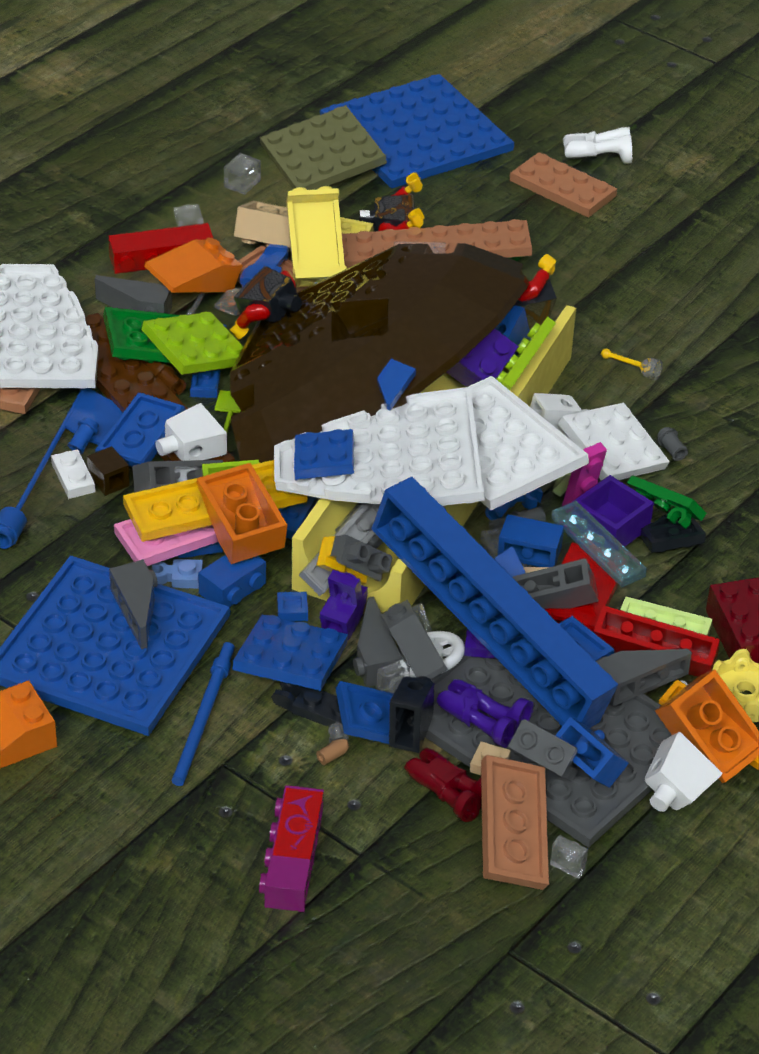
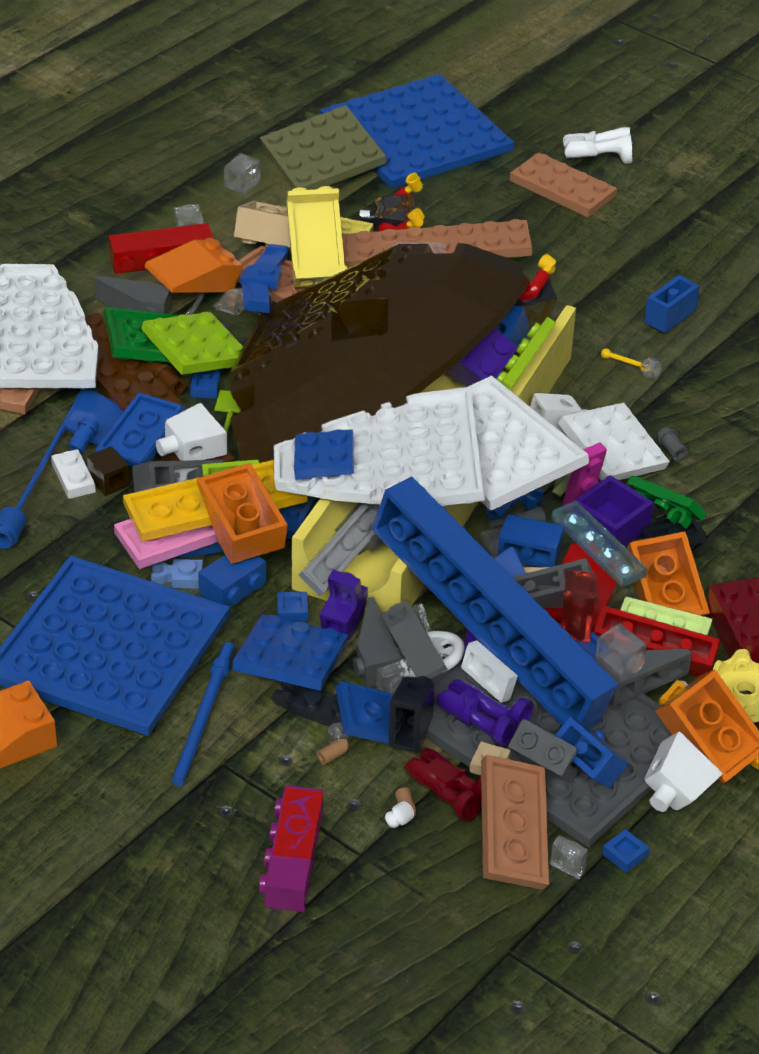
dark grey slope [109,559,158,649] -> none
torso [229,266,302,340] -> none
dark grey hips [316,535,392,584] -> none
blue tile [377,359,416,411] -> none
none -> white arm [385,787,416,828]
none -> white plate [461,640,518,703]
none -> clear red brick [561,570,597,642]
none -> clear brick [595,624,647,680]
none -> blue plate [602,829,650,873]
none -> orange slope [623,531,710,616]
none -> blue brick [644,275,700,333]

